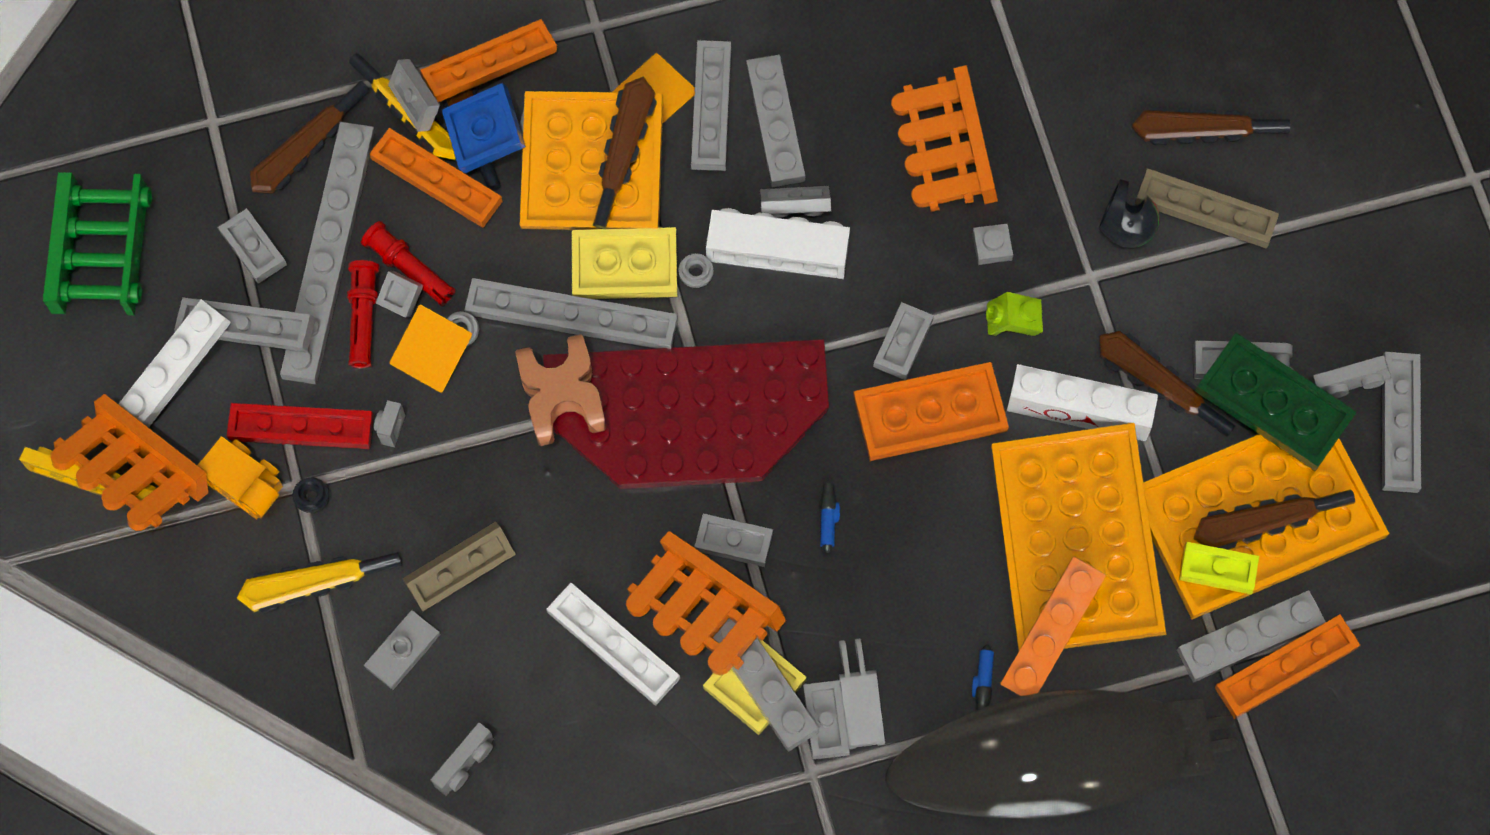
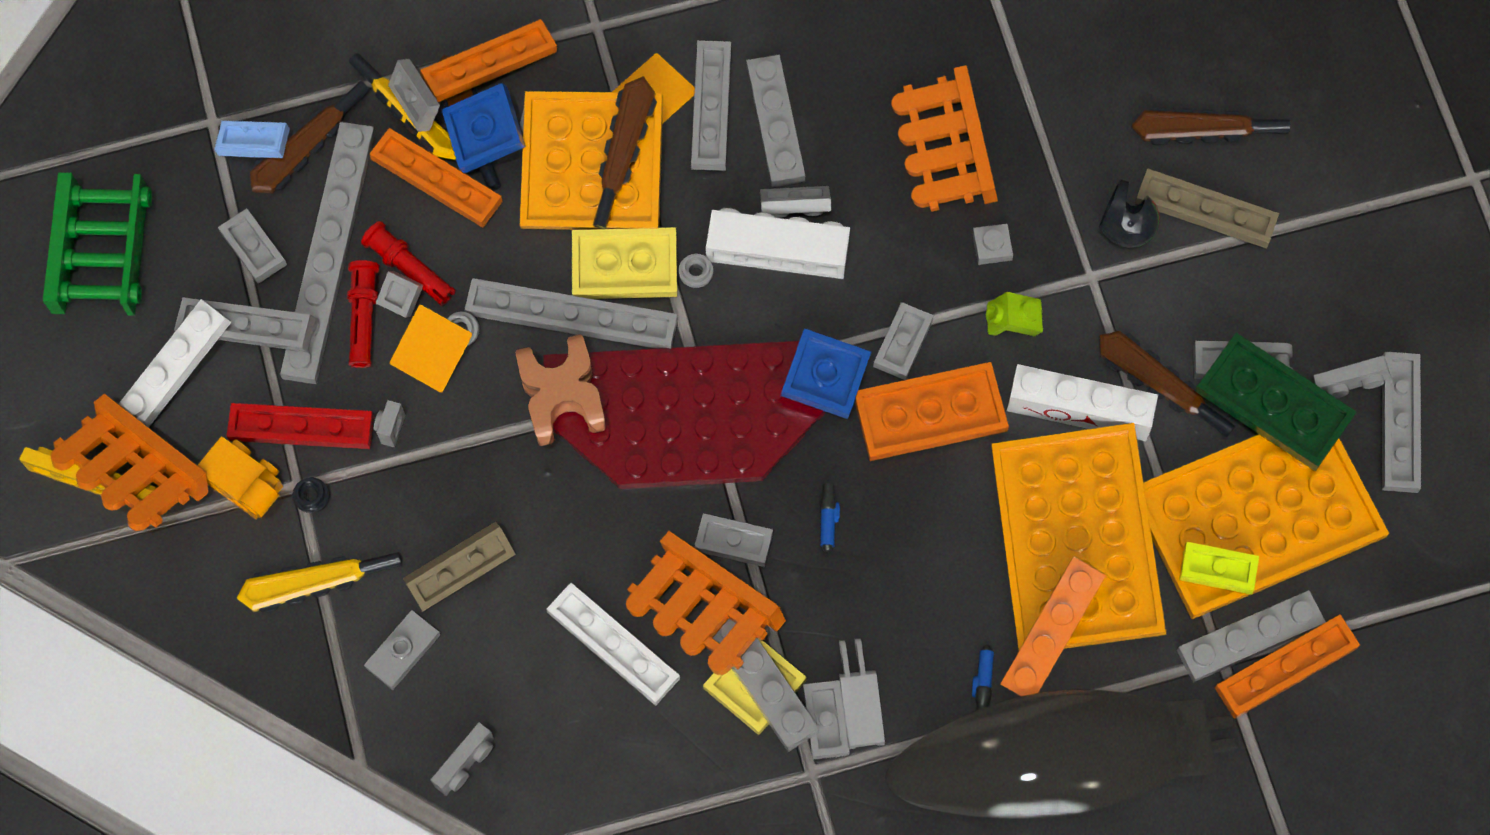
reddish brown sword [1193,489,1355,550] -> none
none -> light blue plate [214,121,290,158]
none -> blue plate [781,328,871,419]

